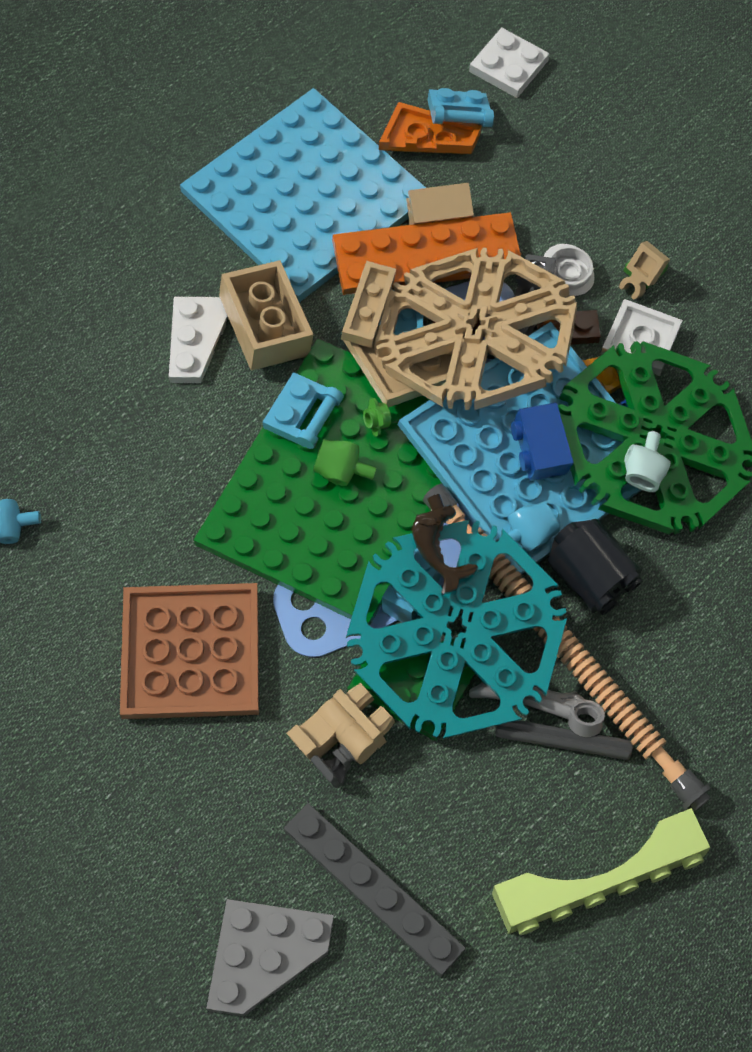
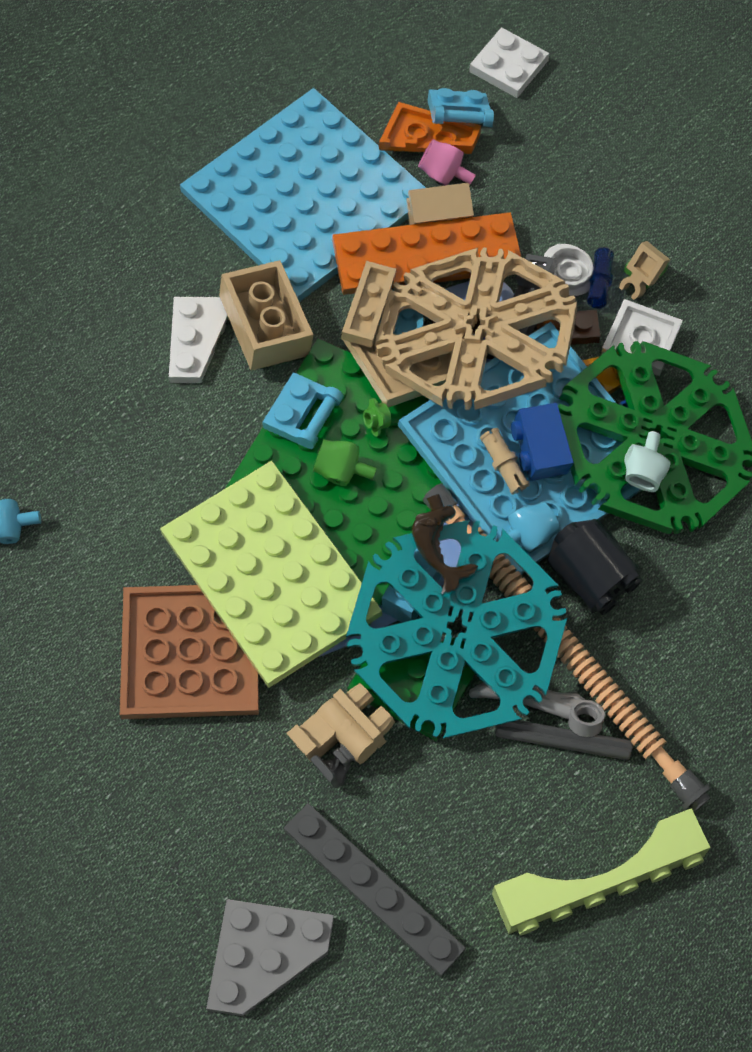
none -> yellowish green plate [160,461,382,688]
none -> bright pink piece [418,139,475,186]
none -> tan pin [480,428,530,495]
none -> clear blue pin [587,247,614,309]

